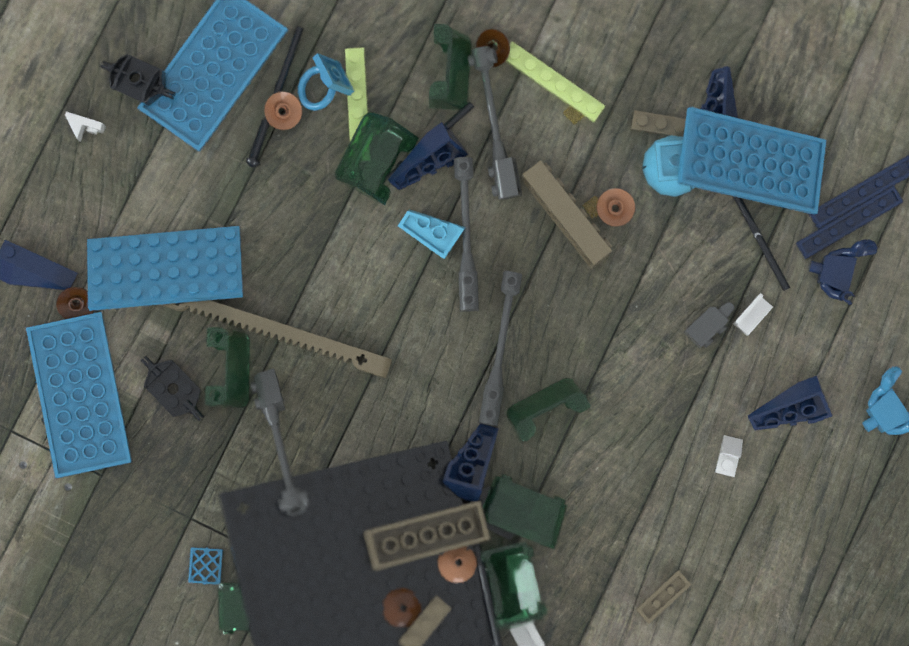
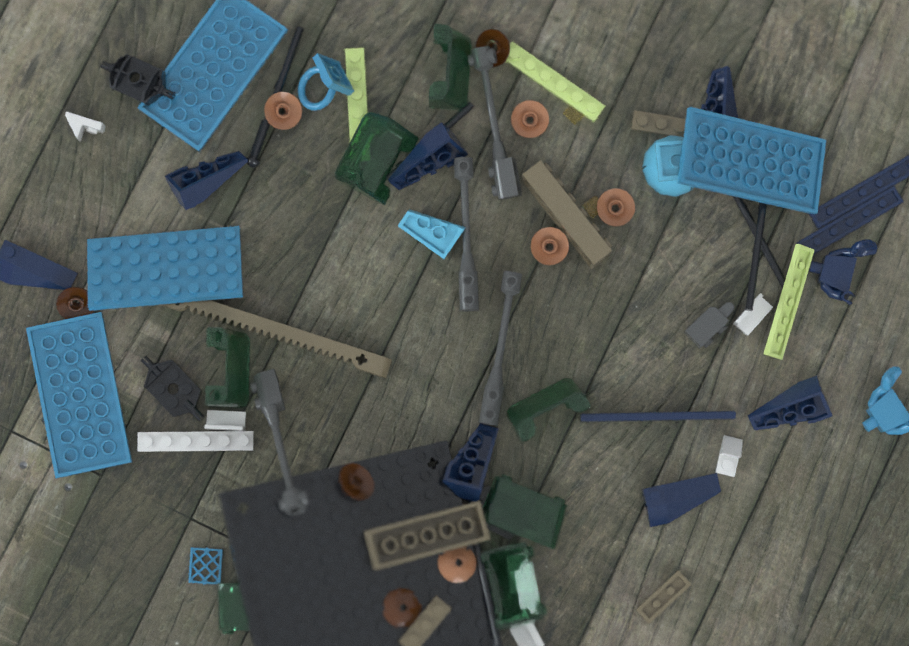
none -> white plate [137,431,254,452]
none -> dark blue wedge [165,151,248,210]
none -> white panel [205,410,246,431]
none -> reddish brown dish [339,463,374,500]
none -> nougat dish [511,100,549,138]
none -> nougat dish [531,227,569,265]
none -> dark blue tile [580,411,736,422]
none -> dark blue wedge [641,473,721,527]
none -> black bar [745,202,767,311]
none -> yellowish green plate [764,244,814,360]

